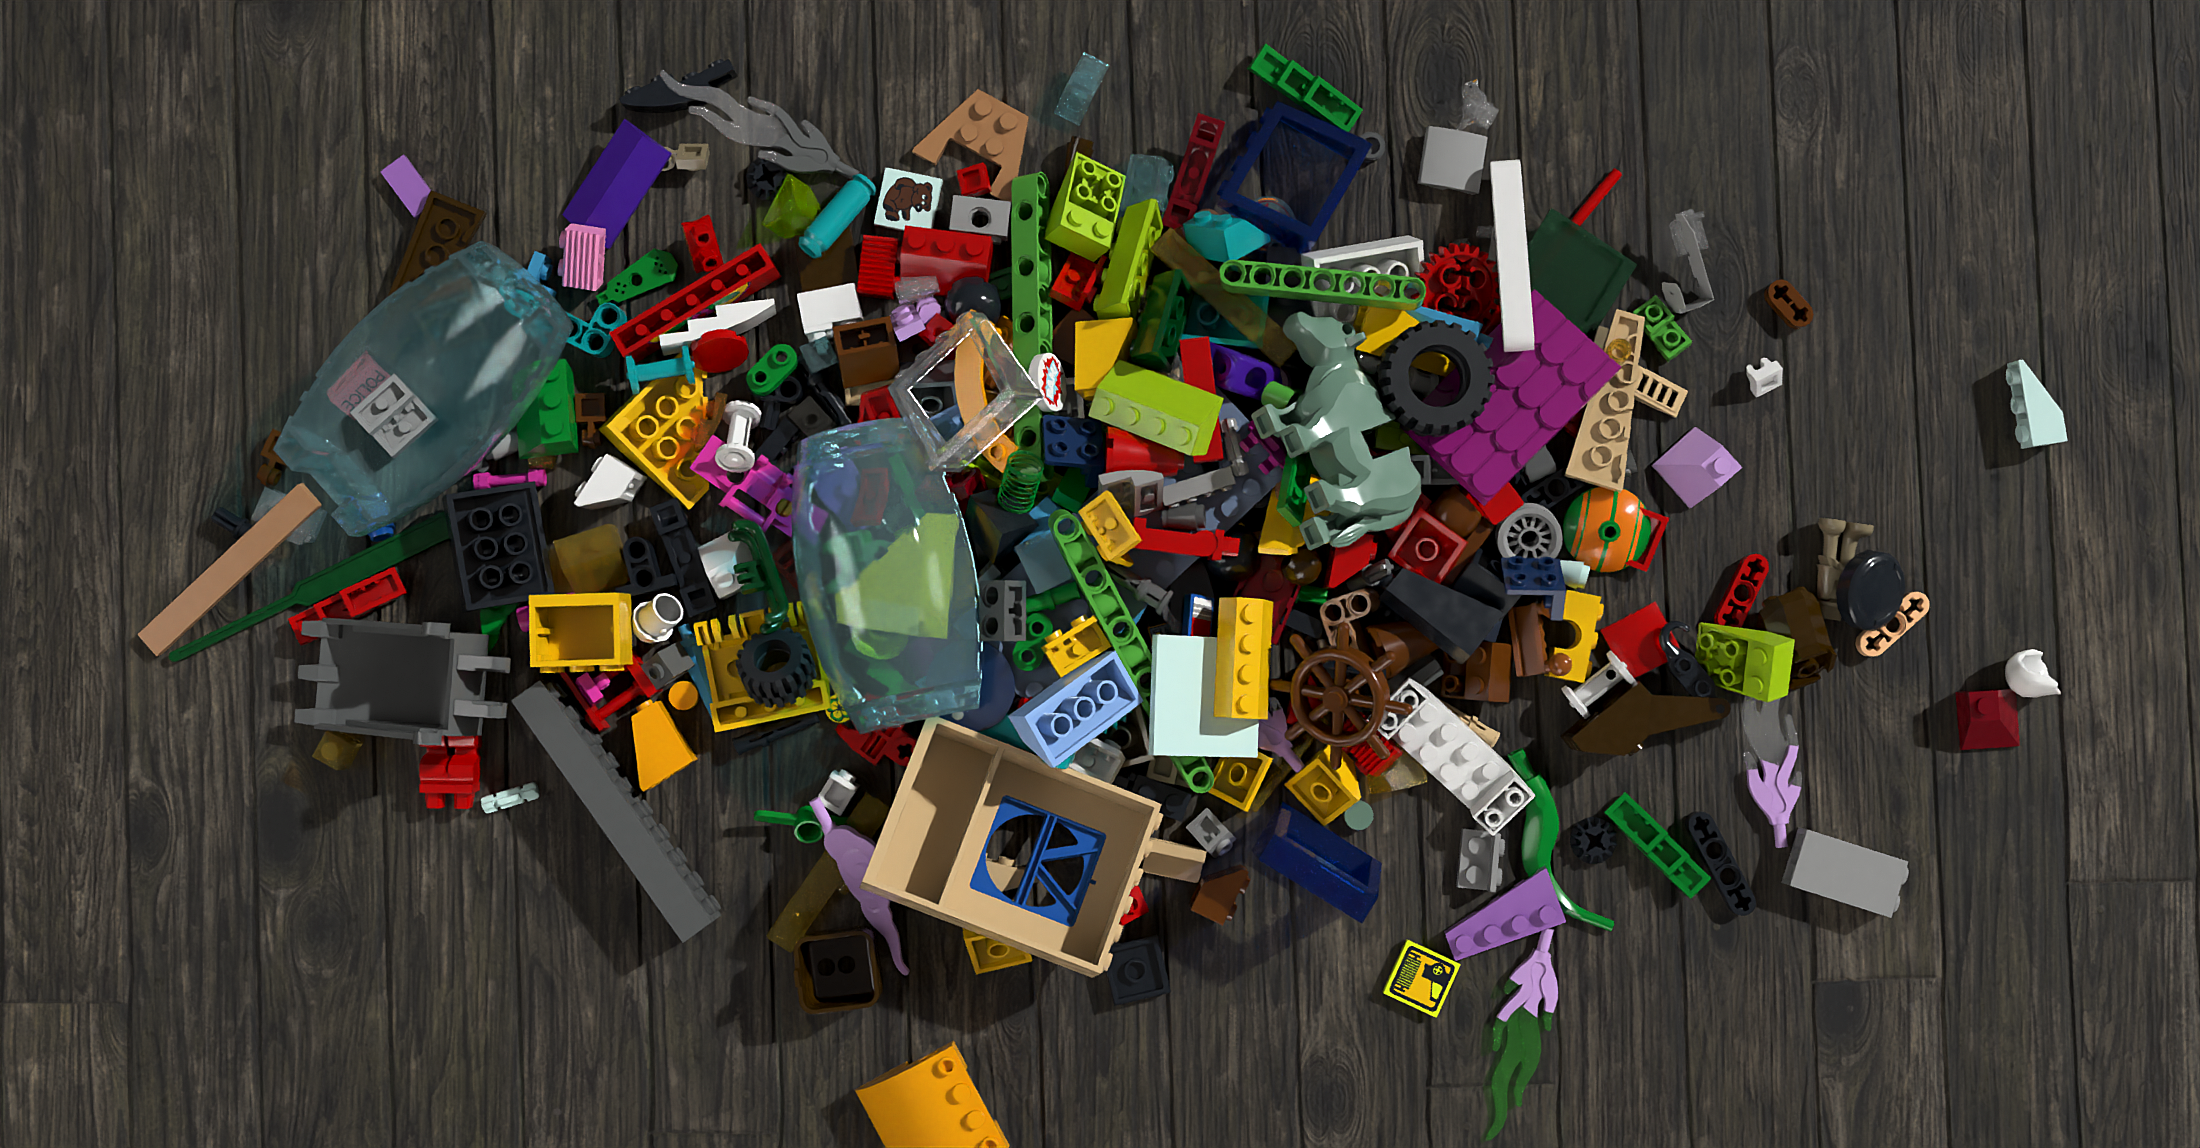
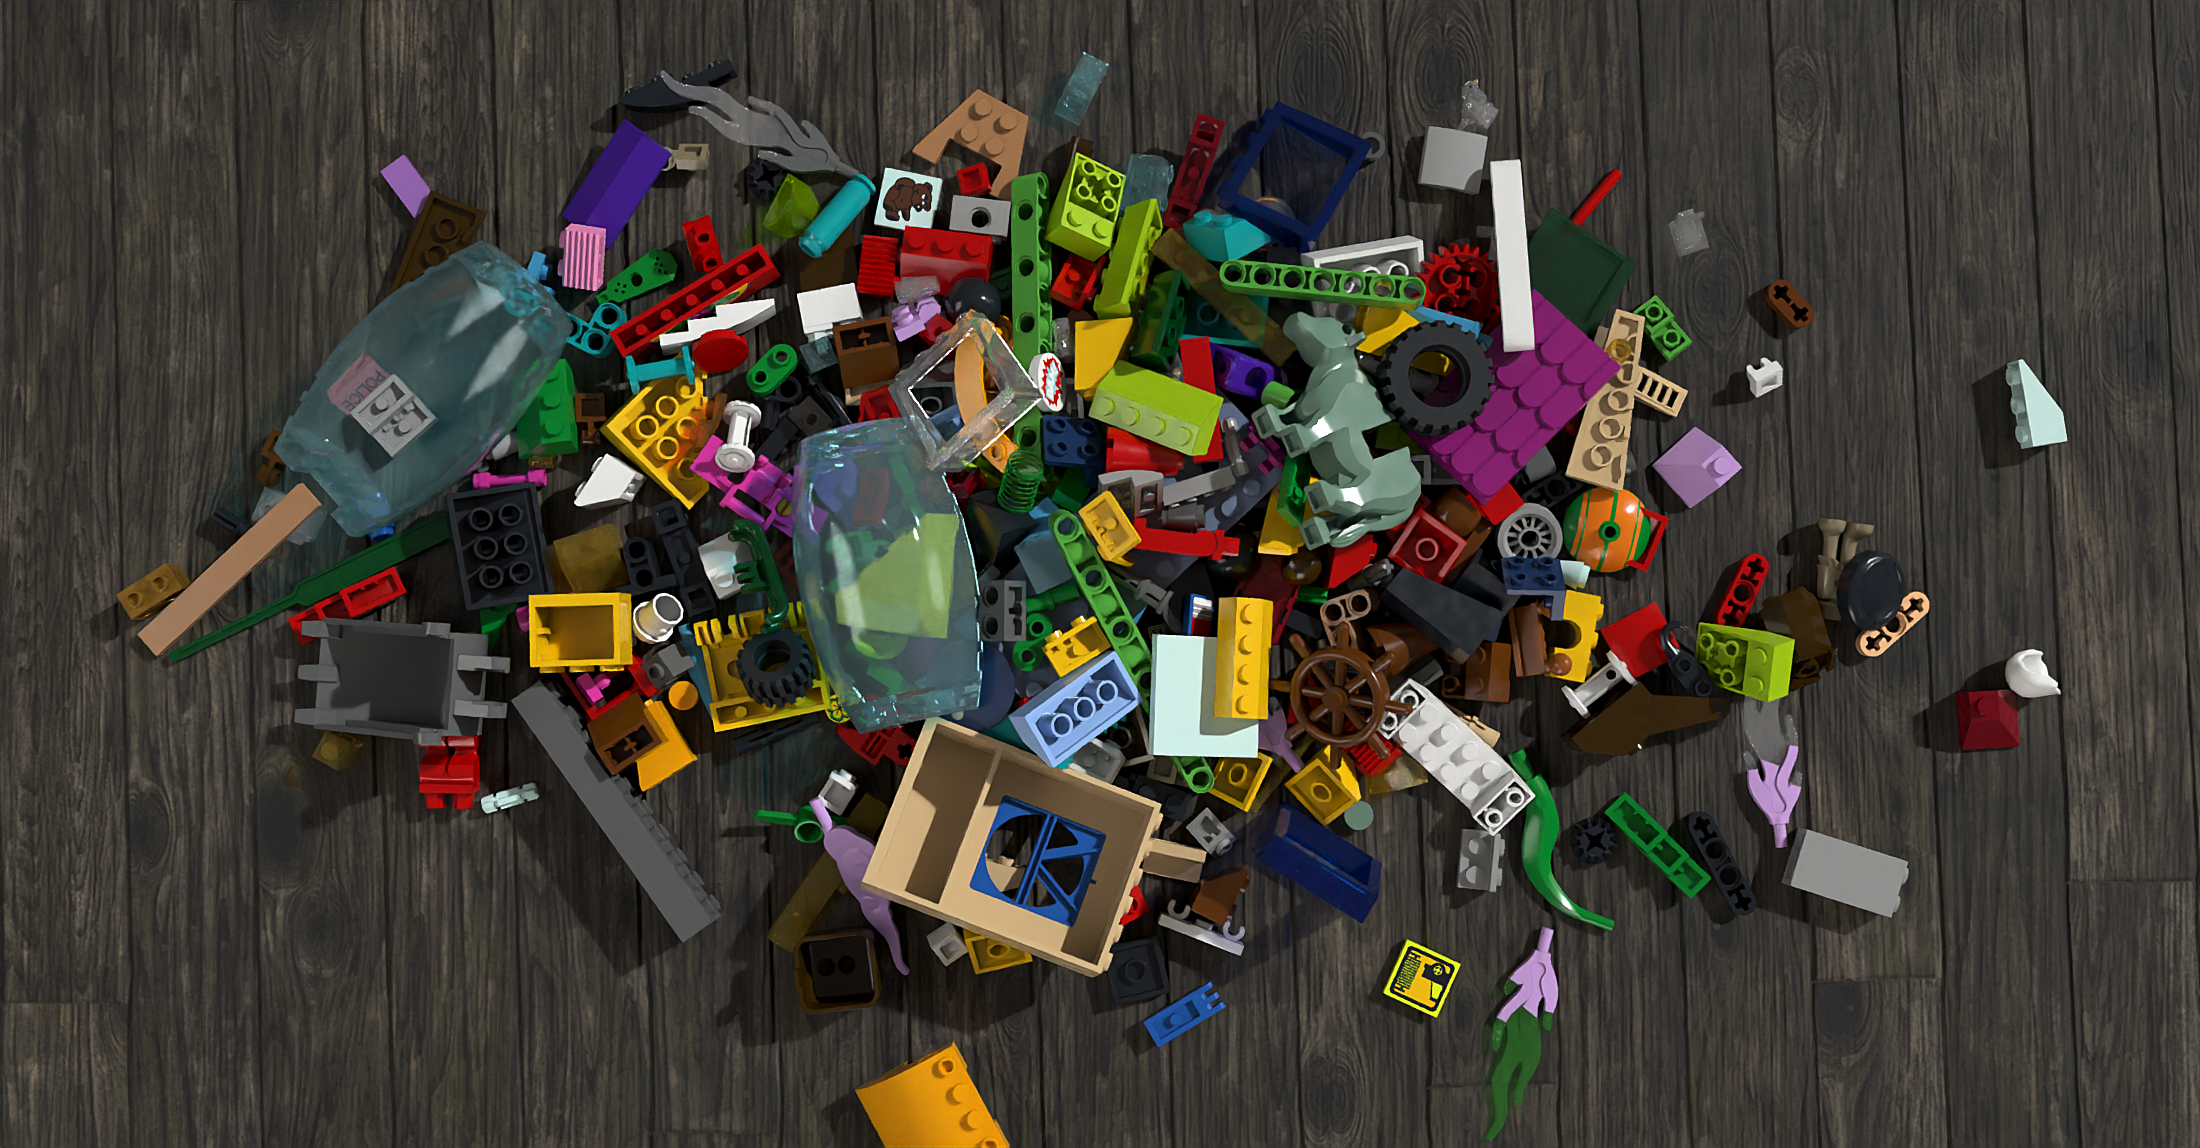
green slope [1247,44,1363,134] -> none
medium lavender wing [1444,865,1566,961] -> none
light grey piece [1662,214,1714,313] -> none
none -> pearl gold brick [116,563,192,620]
none -> reddish brown slope [587,692,669,775]
none -> white slope [927,922,968,966]
none -> clear cone [1051,318,1075,364]
none -> blue hinge [1143,981,1226,1048]
none -> white plate [1157,899,1245,956]

